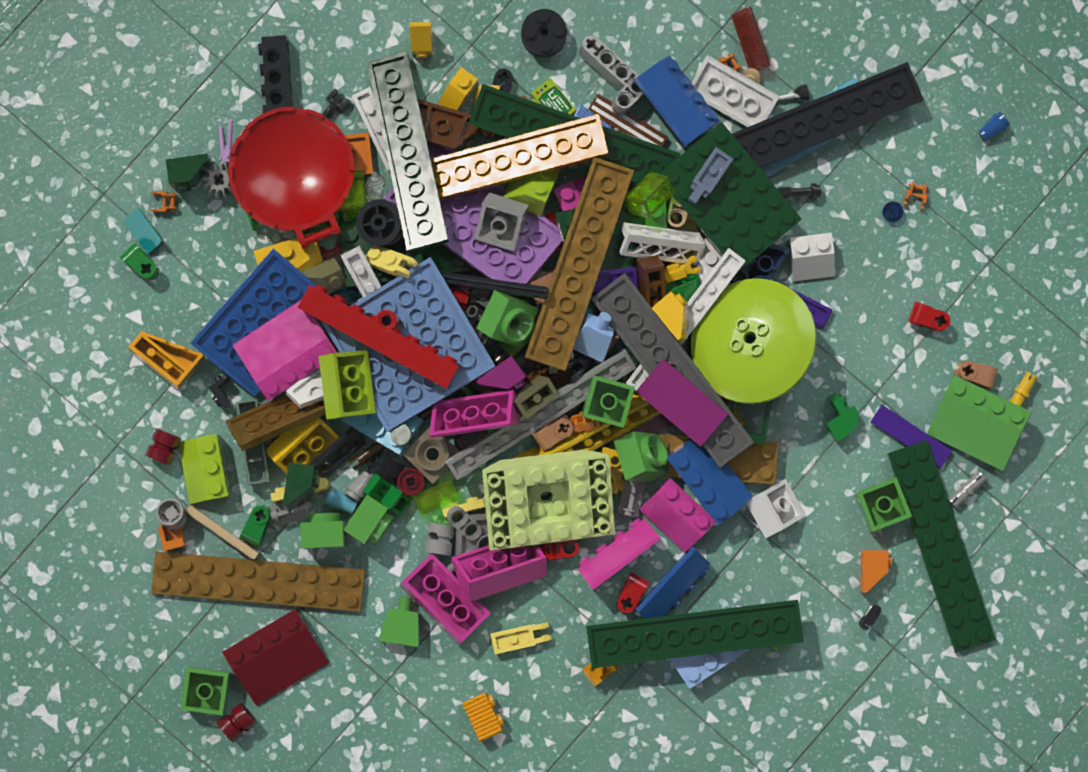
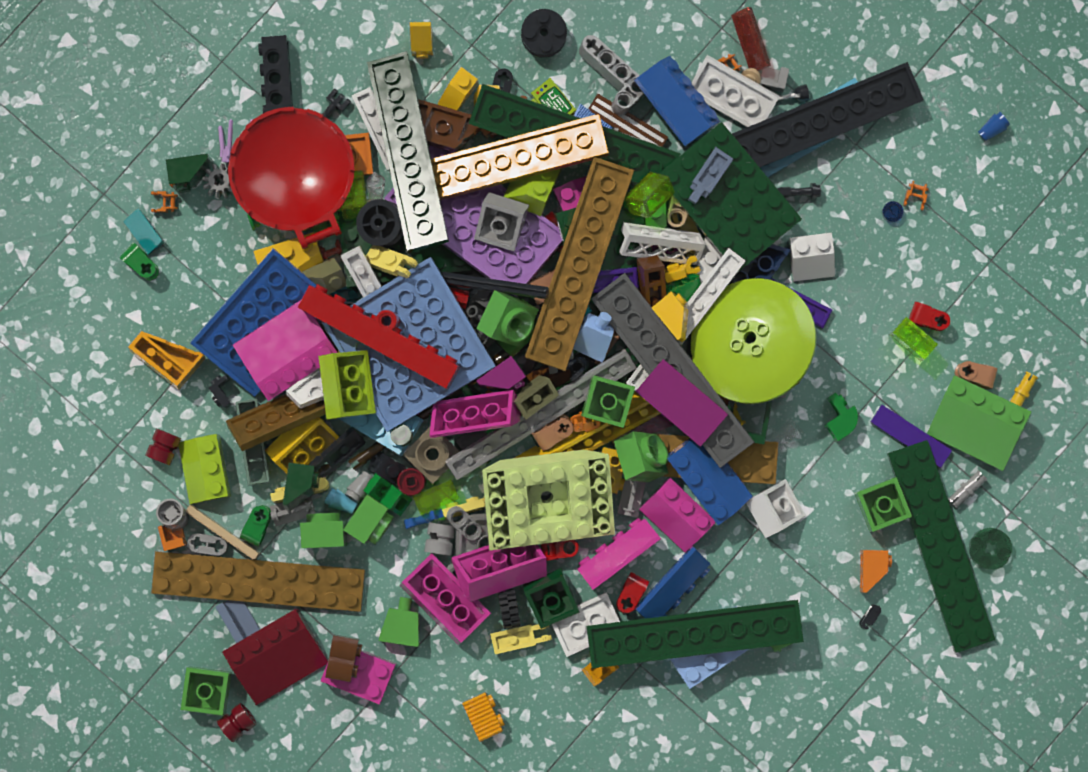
none -> light grey beam [187,534,228,555]
none -> sand blue panel [216,600,260,643]
none -> dark pink piece [321,650,397,705]
none -> reddish brown brick [325,634,363,682]
none -> blue arm [404,508,444,529]
none -> black tyre [498,589,521,629]
none -> dark green slope [523,568,580,629]
none -> white plate [552,592,620,657]
none -> light grey panel [759,67,789,93]
none -> clear neon green brick [889,317,938,362]
none -> clear green plate [969,528,1012,570]

